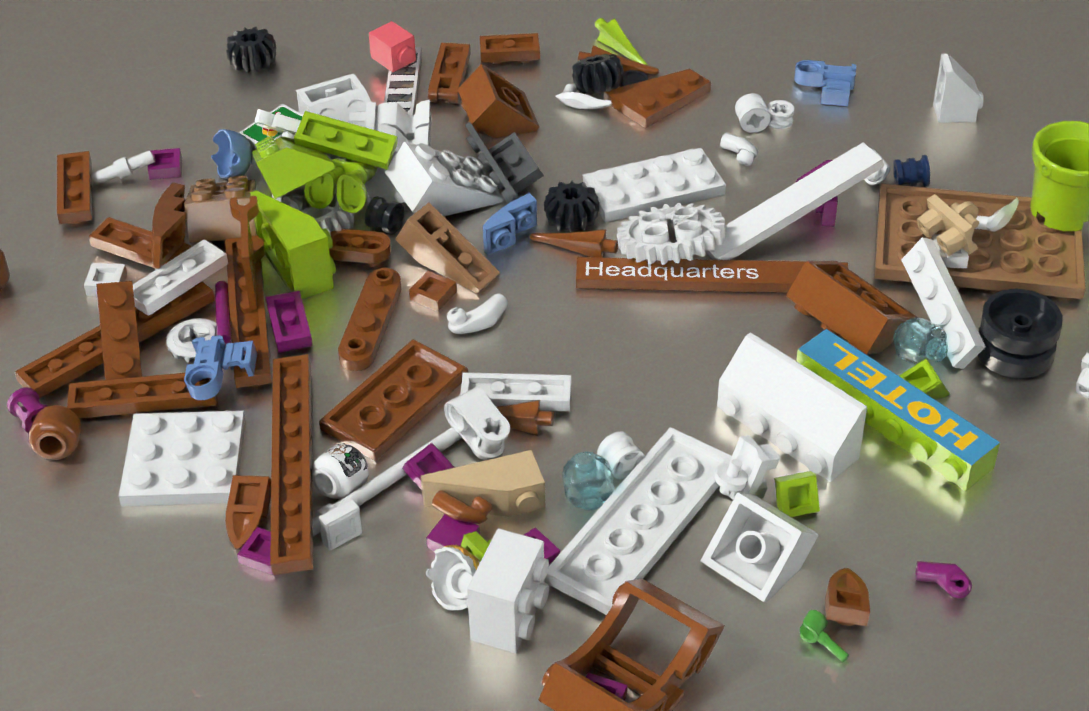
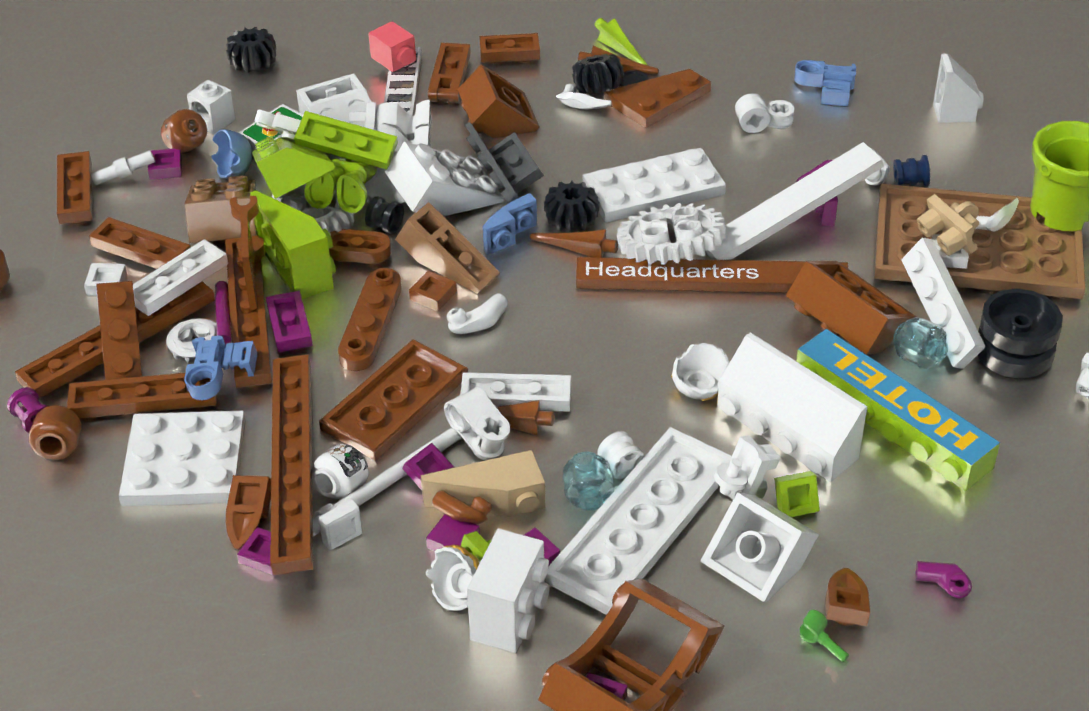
dark orange slope [151,183,186,268] -> none
white arm [720,133,758,166] -> none
lime slope [899,359,950,400] -> none
none -> dark orange head [161,109,207,154]
none -> white brick [187,80,235,135]
none -> white hair [671,343,729,401]

